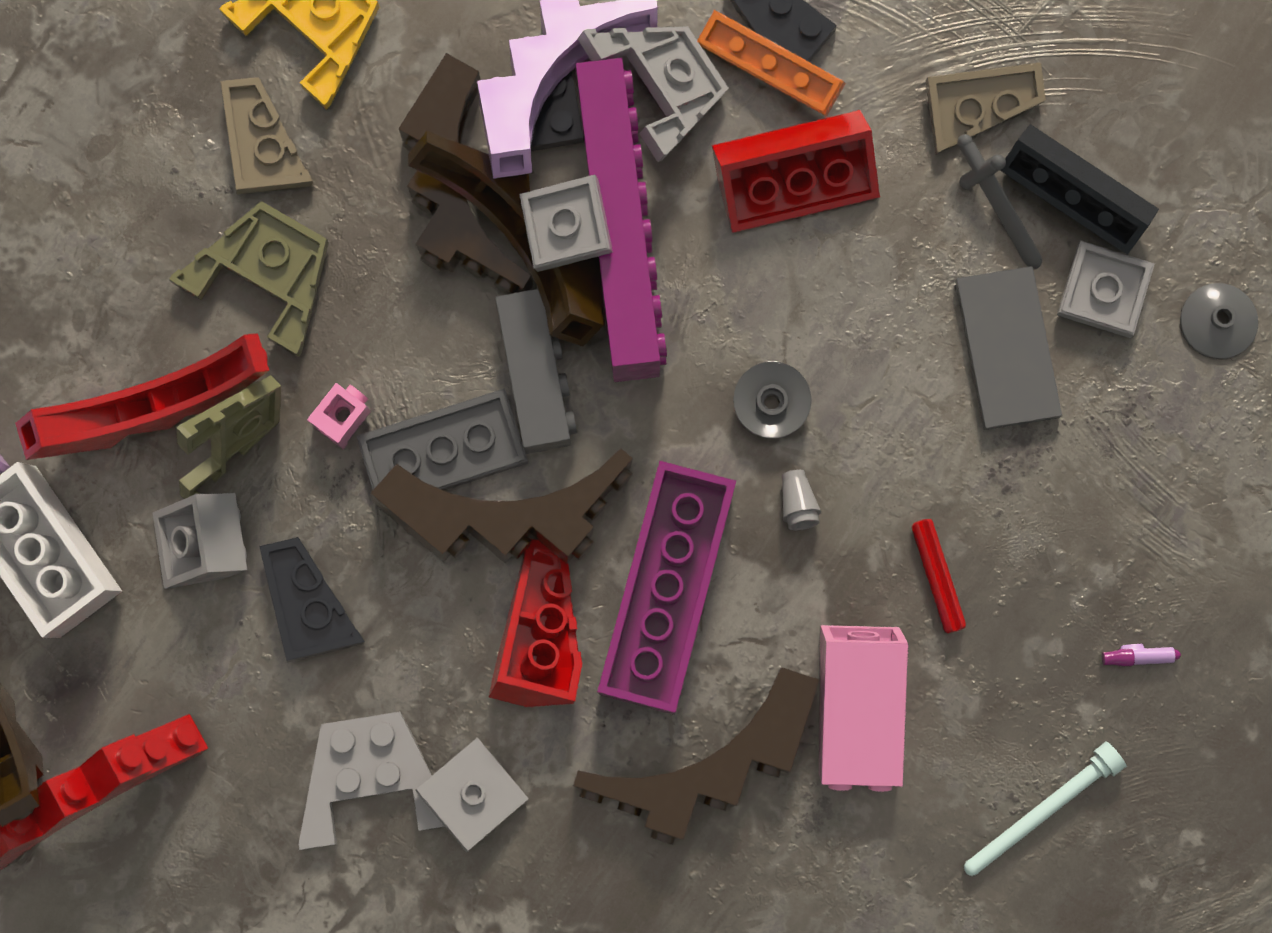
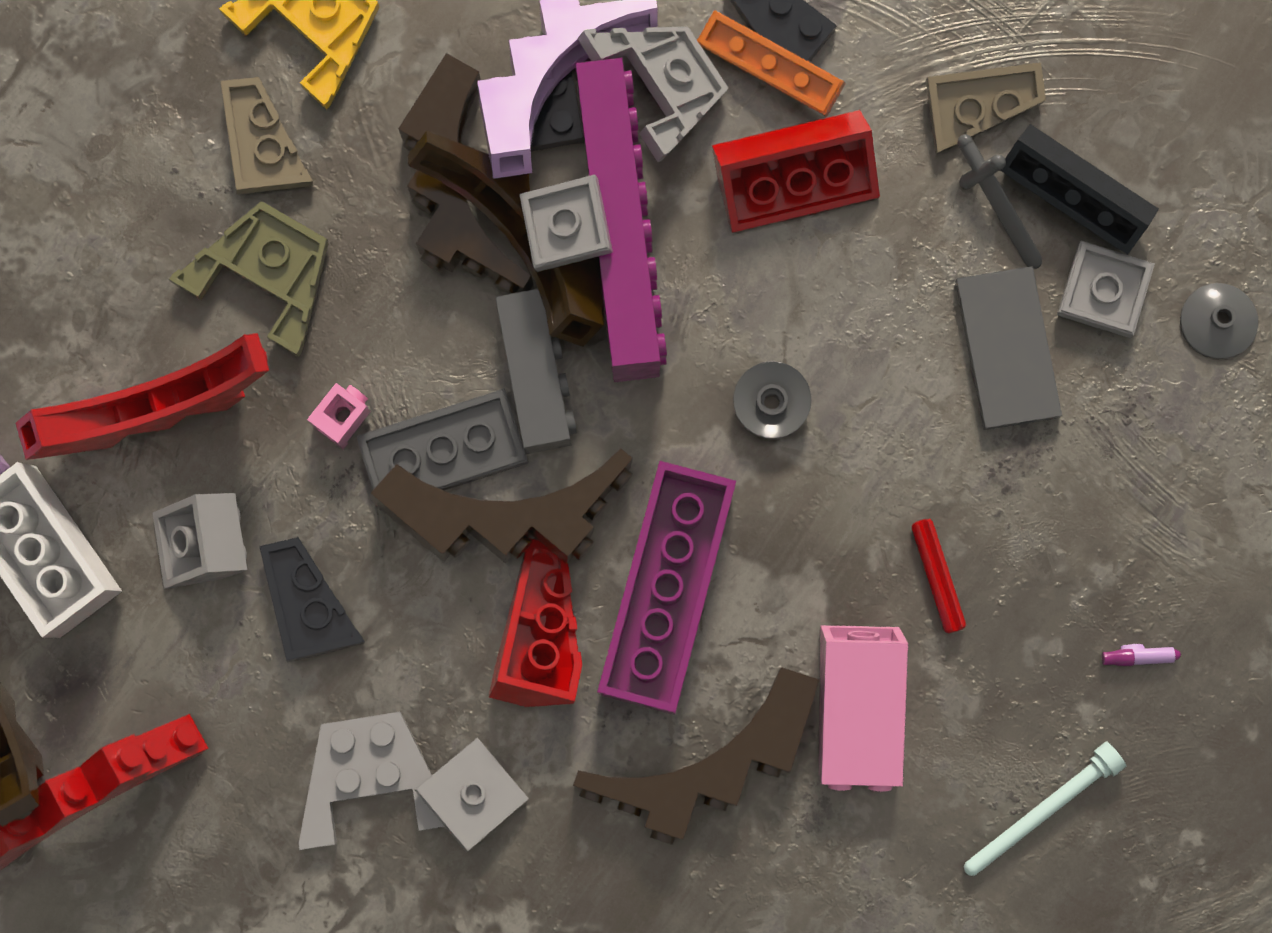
olive wing [176,375,281,499] -> none
light grey cone [782,470,821,531] -> none

